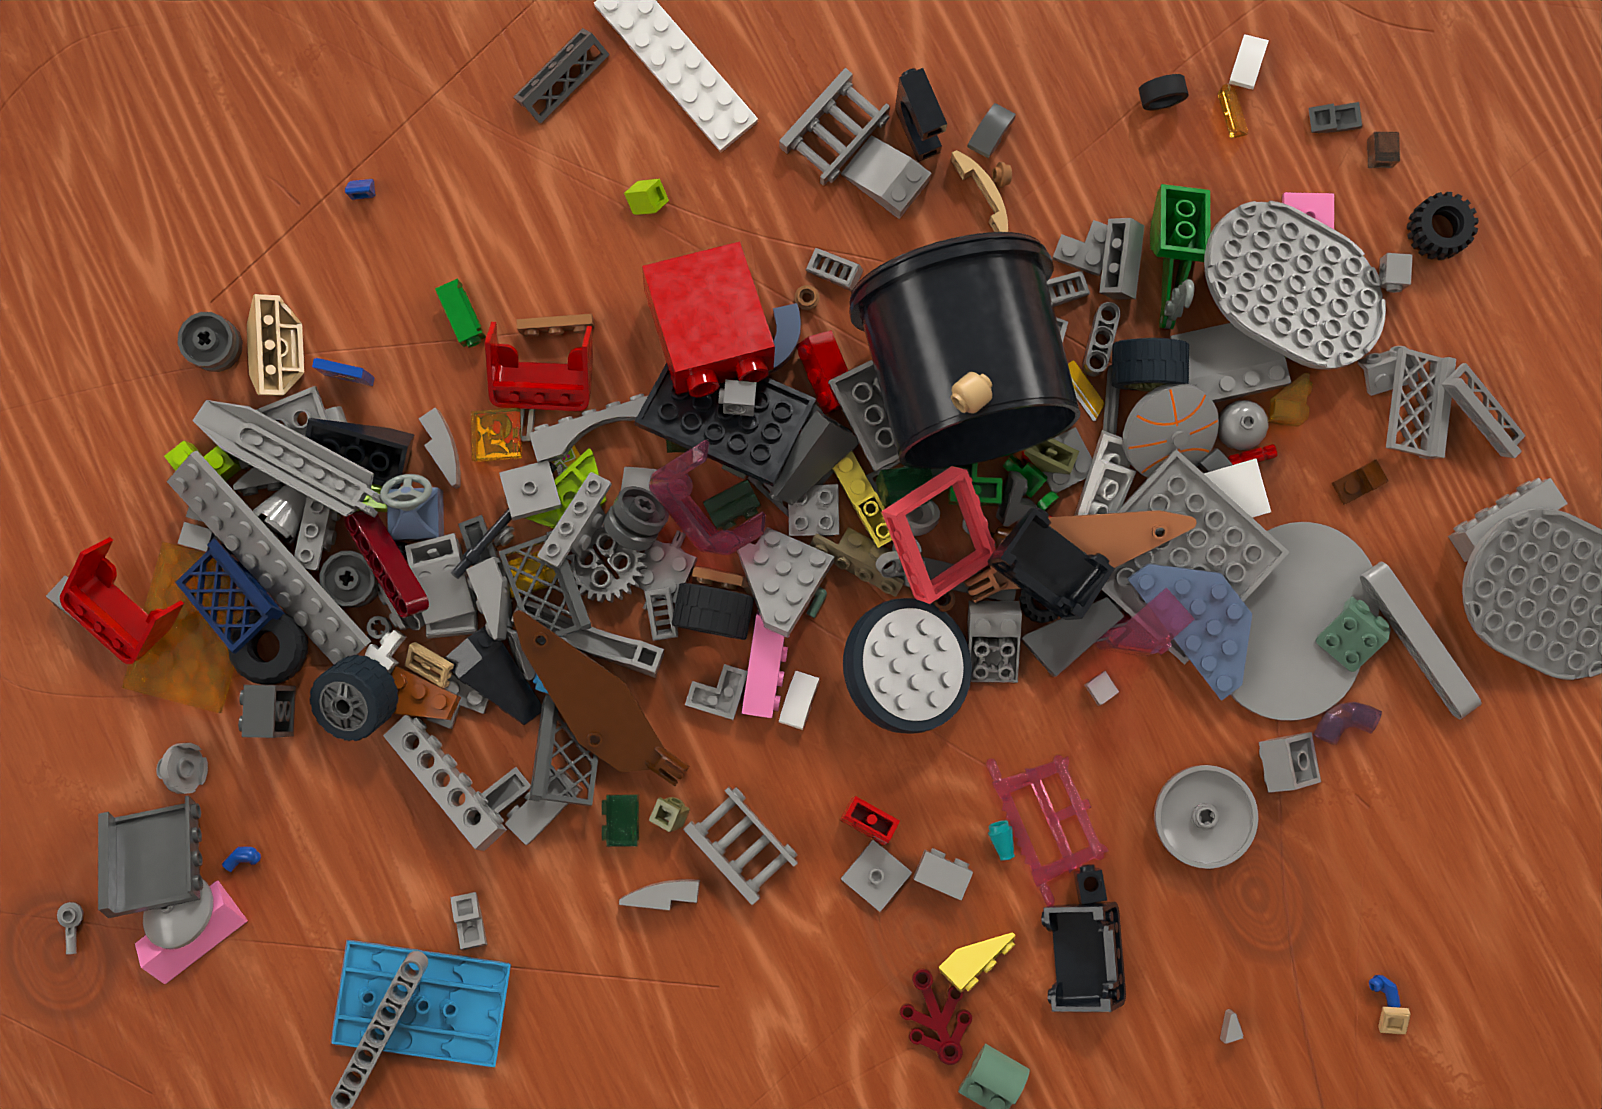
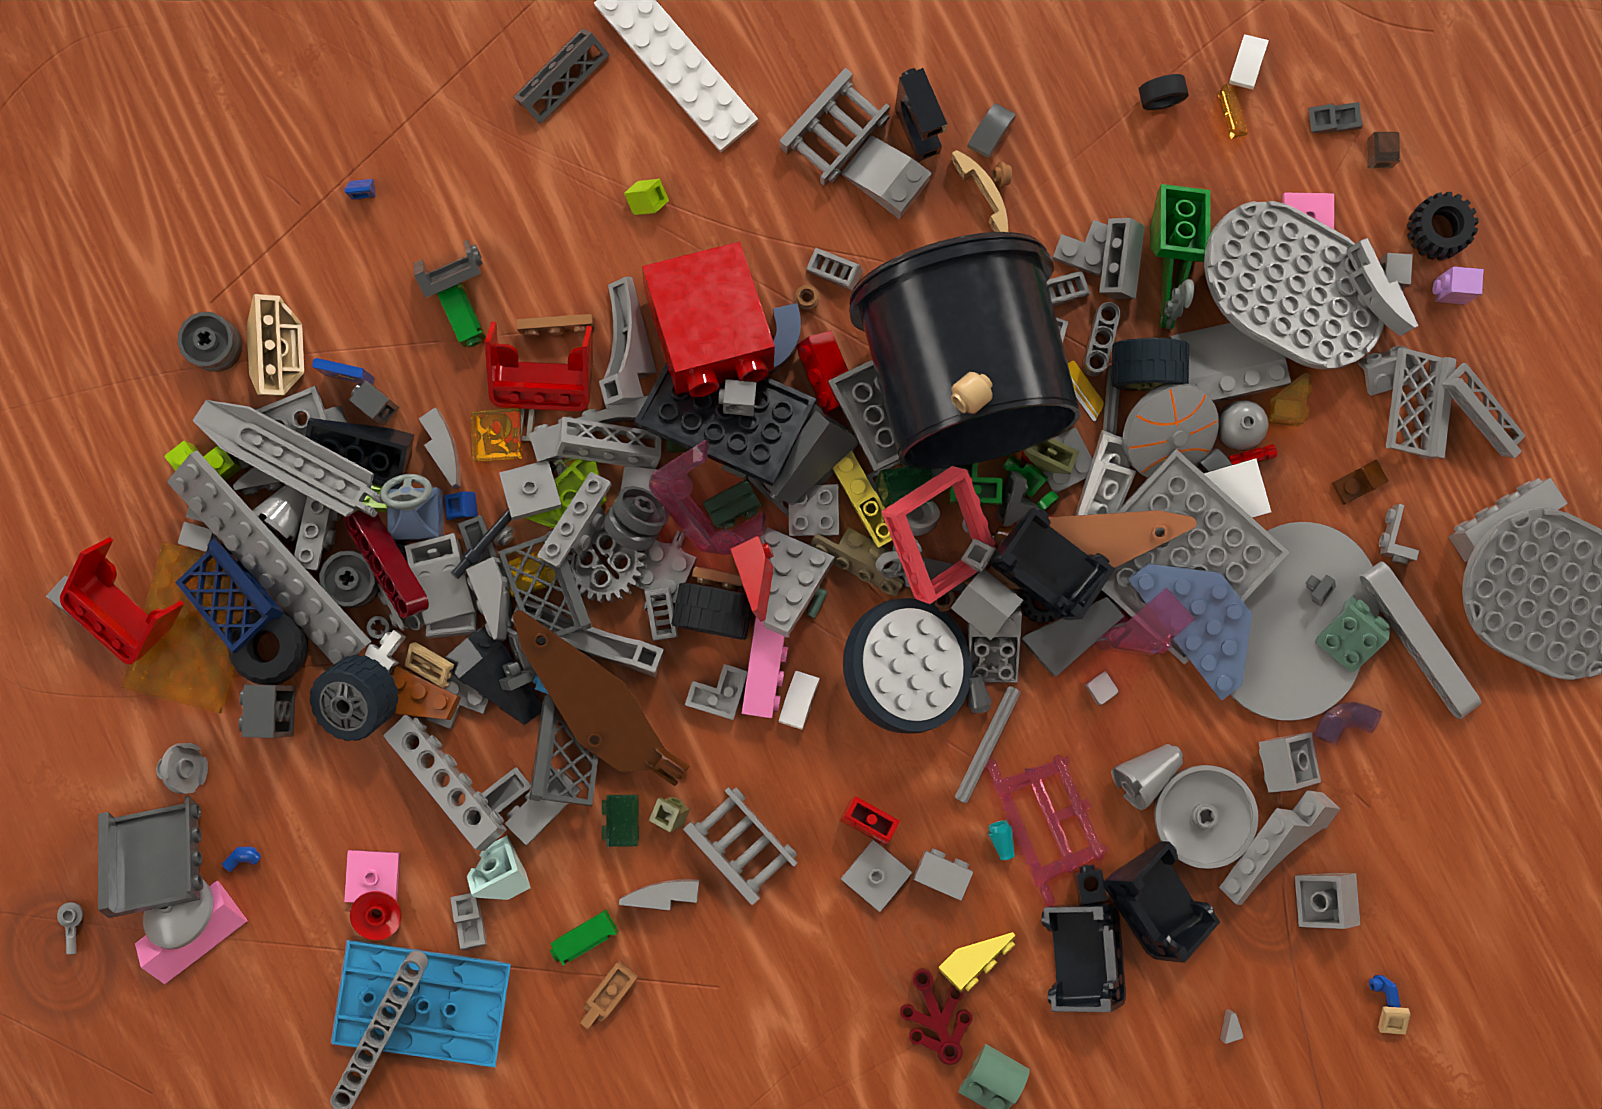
none -> bright pink plate [344,850,400,902]
none -> dark grey brick [349,380,399,426]
none -> red dish [350,891,402,940]
none -> dark grey panel [413,240,483,298]
none -> blue slope [444,491,478,520]
none -> light aqua slope [467,835,531,900]
none -> dark grey tile [499,662,533,690]
none -> green window [550,910,619,966]
none -> light grey fence [556,417,661,469]
none -> medium nougat hinge [580,960,638,1029]
none -> light grey arch [599,277,657,405]
none -> slope [731,536,774,622]
none -> light grey slope [951,570,1023,640]
none -> light grey axle [955,686,1021,803]
none -> light grey slope [961,538,996,572]
none -> dark grey cone [967,674,992,713]
none -> black windscreen [1103,841,1220,963]
none -> light grey cone [1111,744,1183,810]
none -> light grey arch [1219,790,1341,905]
none -> light grey slope [1295,873,1360,929]
none -> dark grey tile [1305,574,1336,606]
none -> light grey slope [1346,238,1418,336]
none -> light grey bracket [1379,504,1419,565]
none -> lavender brick [1432,267,1484,305]

